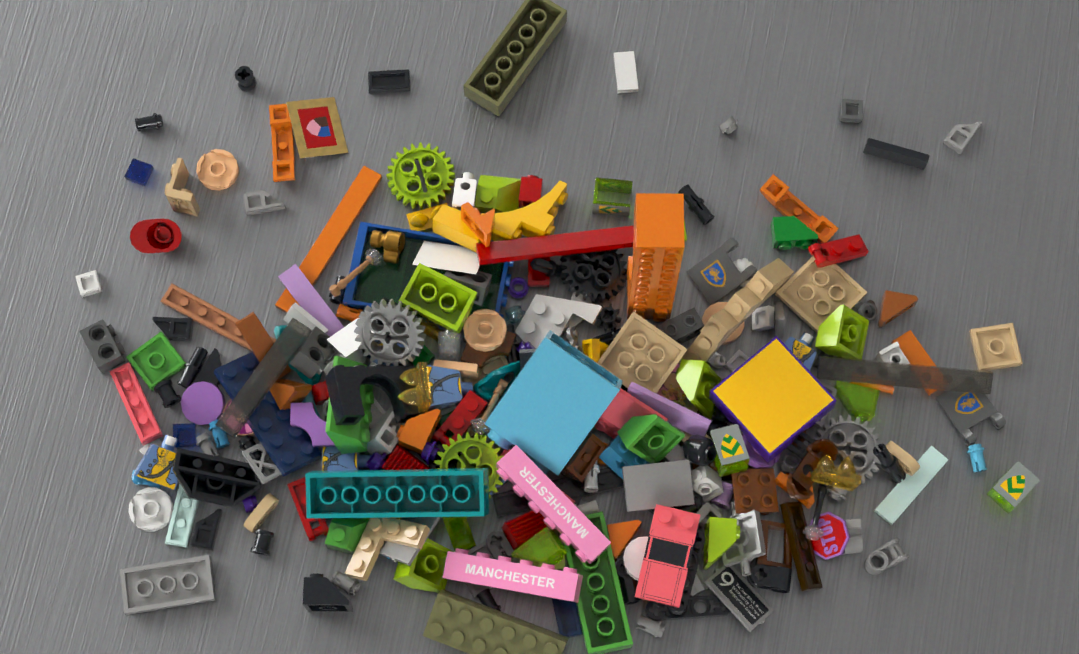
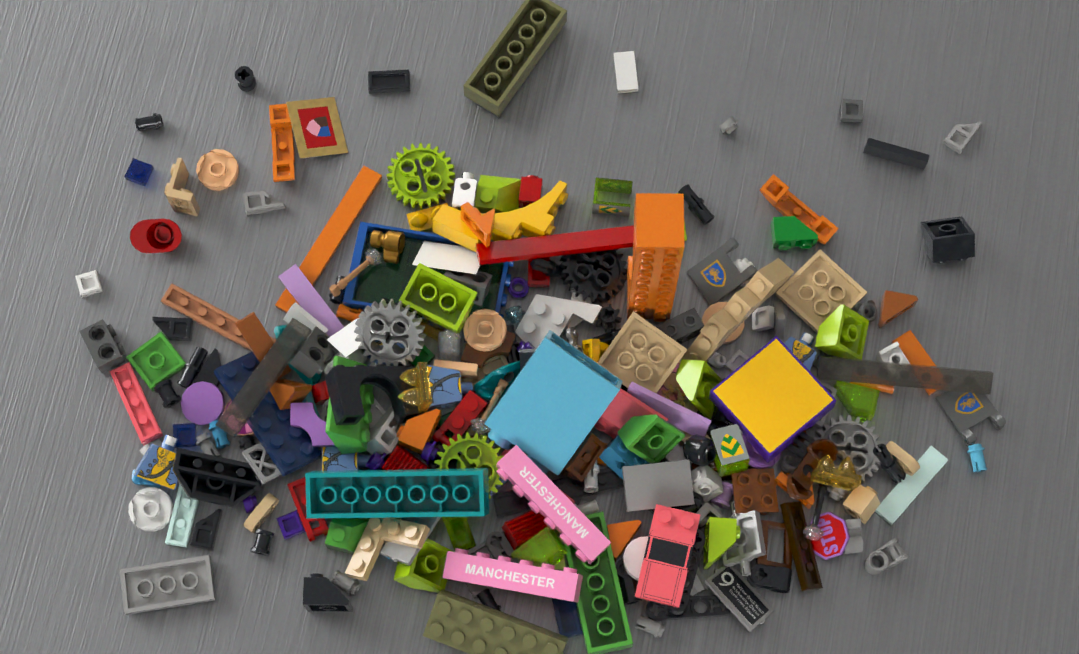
red plate [808,234,869,268] -> none
tan tile [969,323,1023,372] -> none
piece [987,461,1040,514] -> none
none -> dark purple tile [276,510,306,540]
none -> tan brick [843,484,881,524]
none -> black slope [921,216,975,264]

